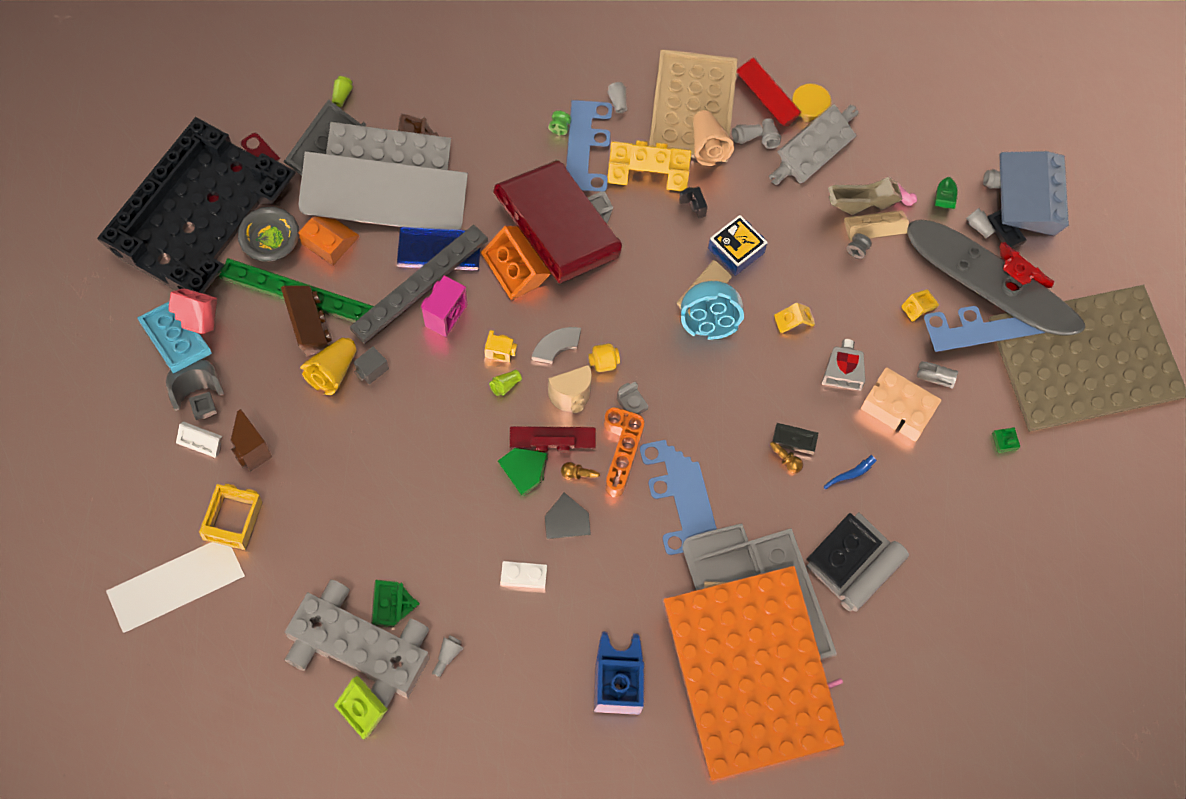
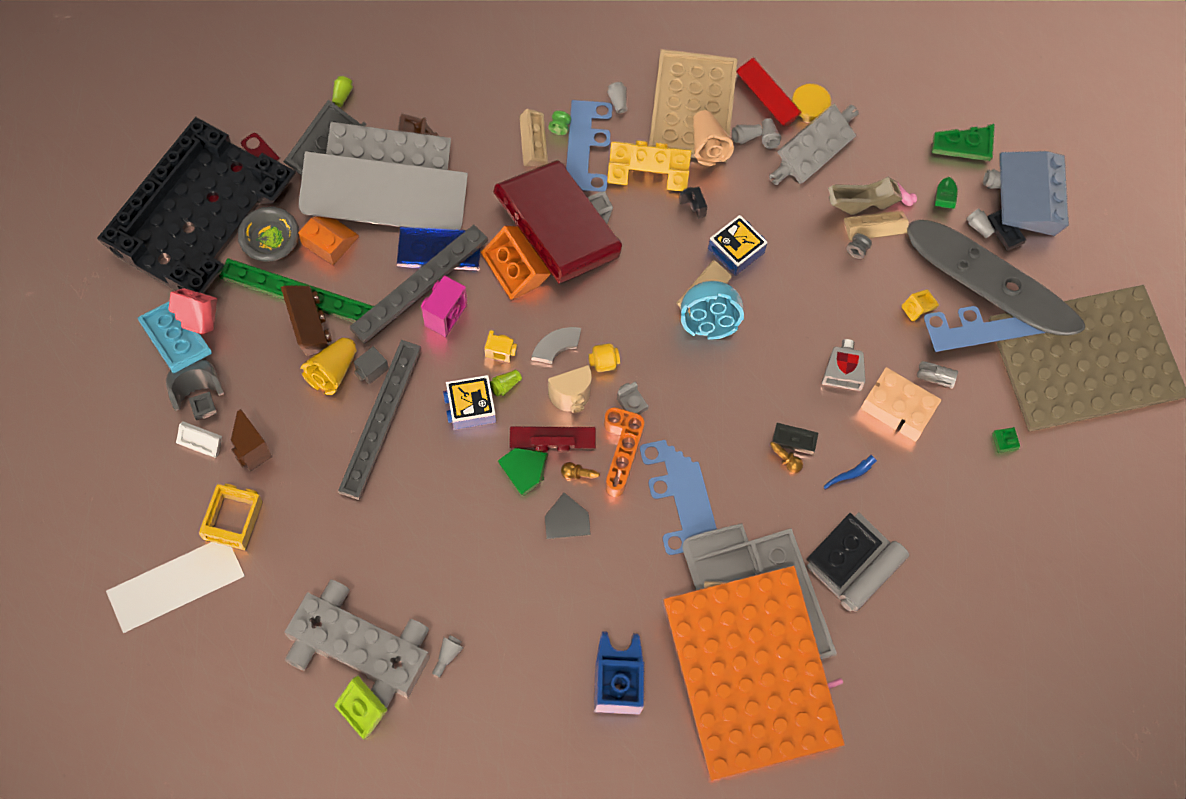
green slope [371,580,420,627] -> none
white plate [501,561,547,589] -> none
yellow bracket [774,303,815,333] -> none
red piece [999,242,1054,291] -> none
none -> dark grey plate [338,340,421,500]
none -> piece [443,375,496,430]
none -> tan slope [520,109,548,167]
none -> green wing [932,124,994,161]

